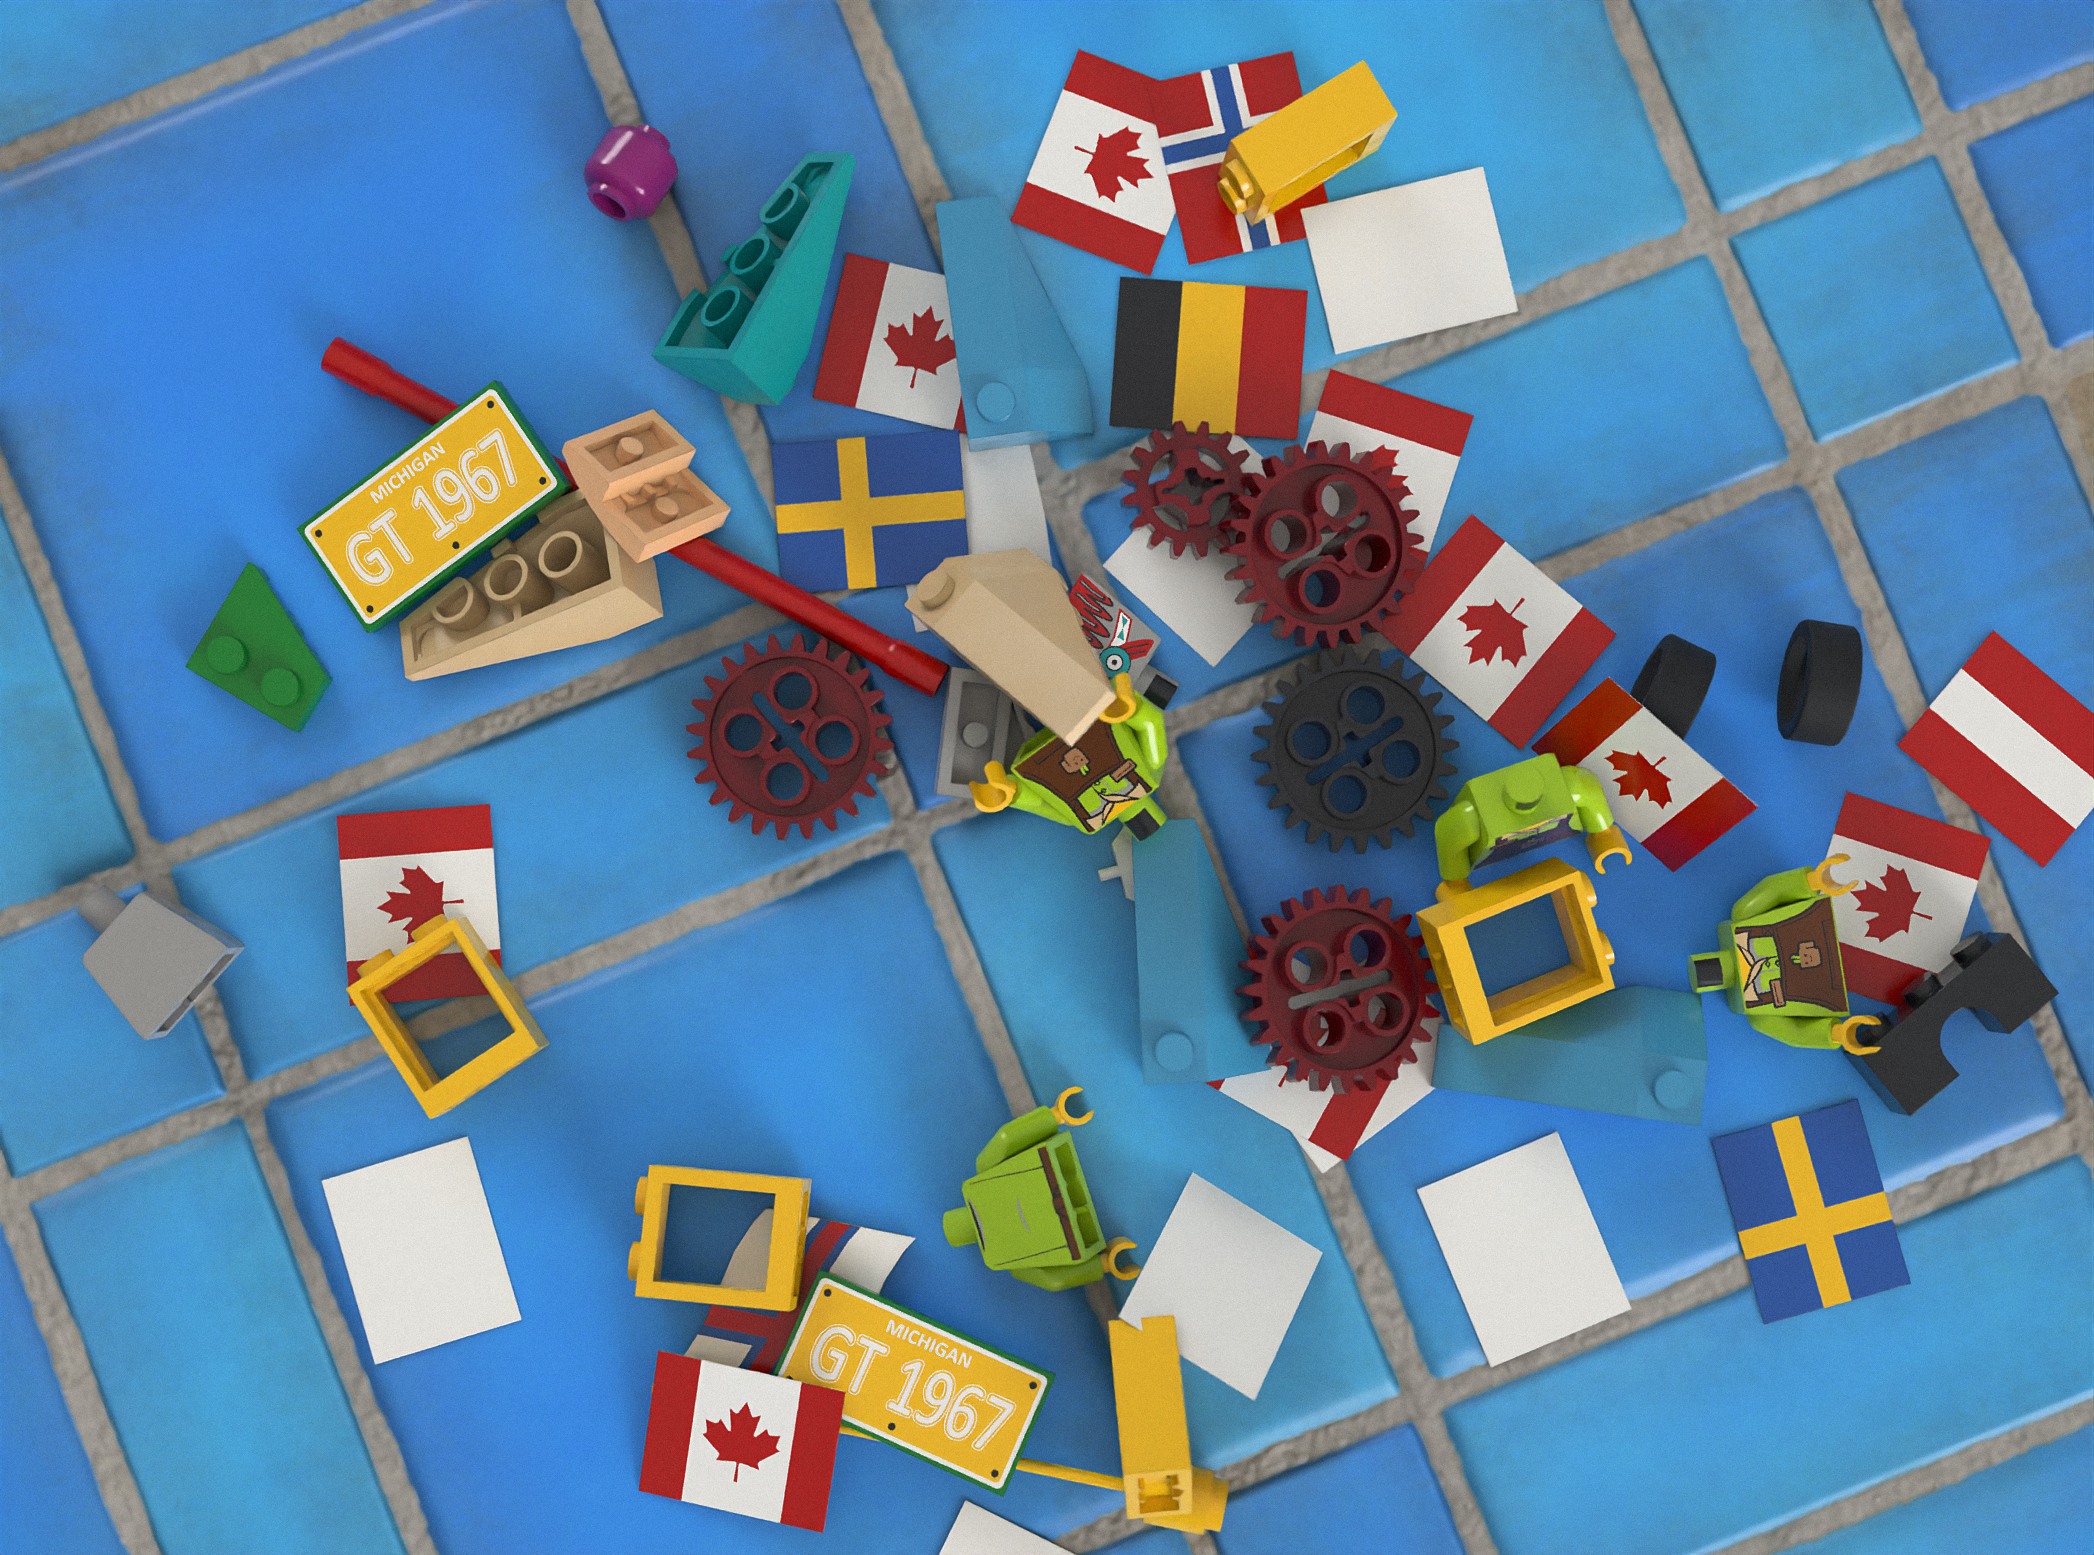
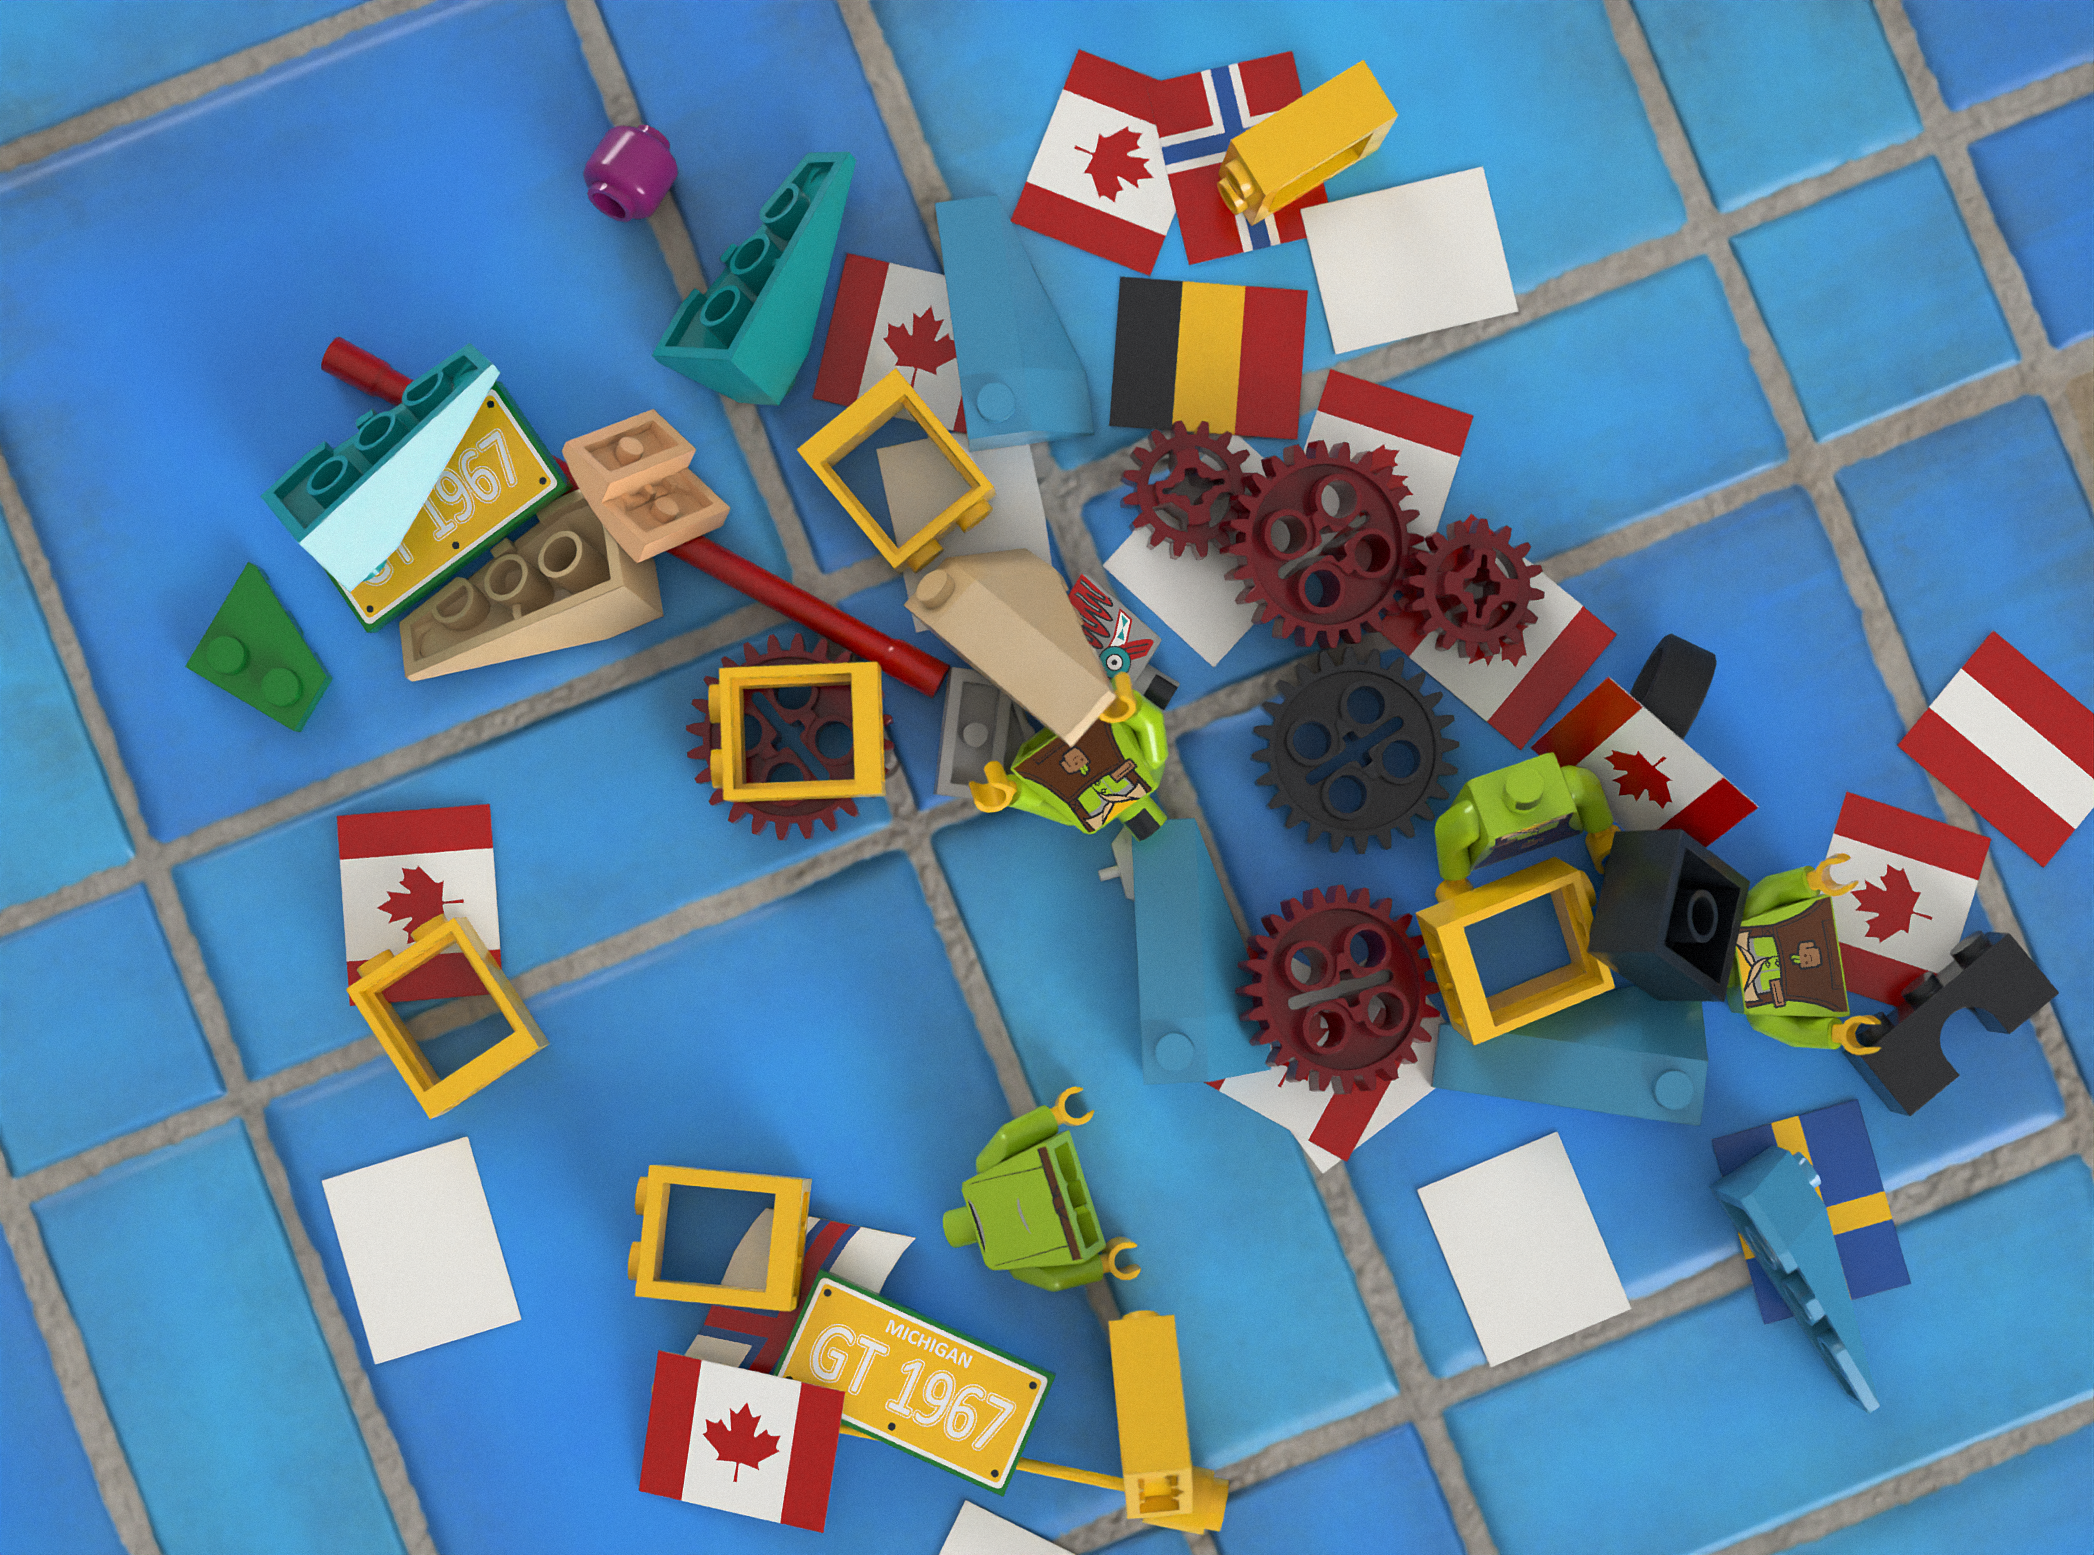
light grey torso [77,885,246,1040] -> none
blue sticker [771,429,969,593] -> none
white sticker [1118,1173,1323,1401] -> none
black tyre [1777,619,1863,746] -> none
none -> wedge [260,343,500,592]
none -> yellow window [708,662,886,802]
none -> yellow window [797,368,996,574]
none -> dark red gear [1402,518,1545,659]
none -> black brick [1587,829,1750,1002]
none -> dark azure wedge [1709,1145,1880,1414]

